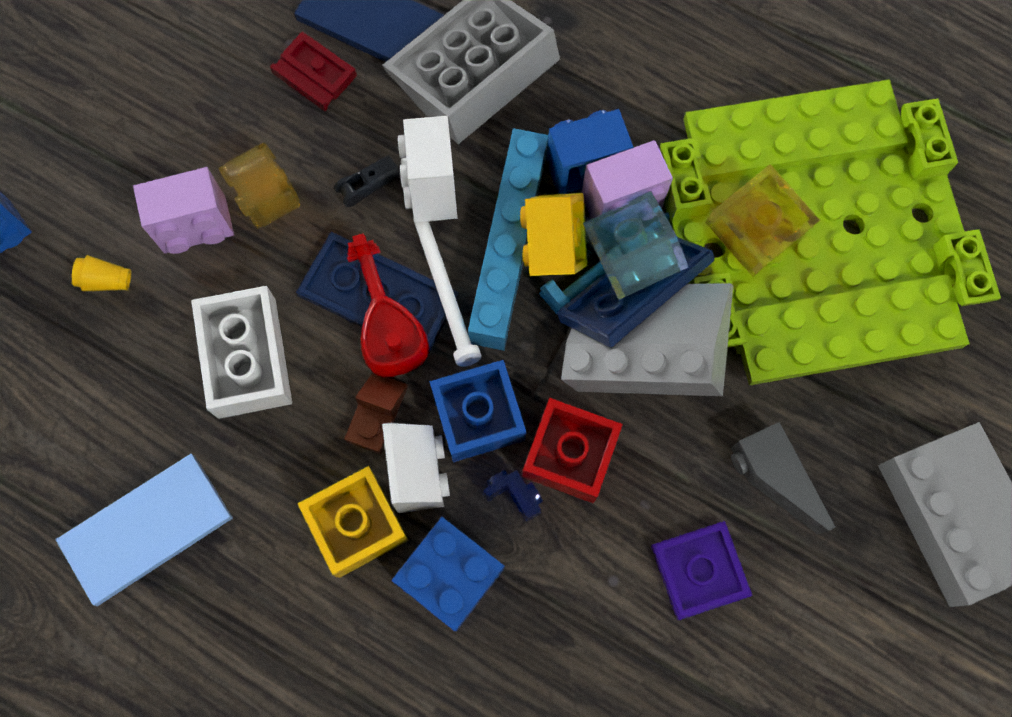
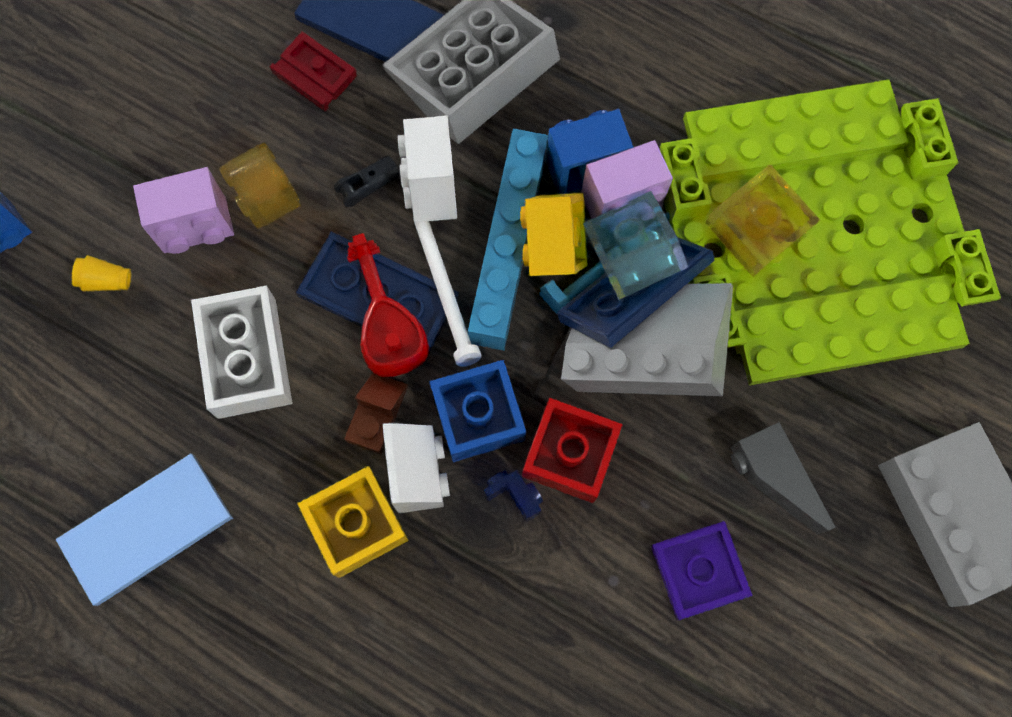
blue brick [392,517,505,632] -> none

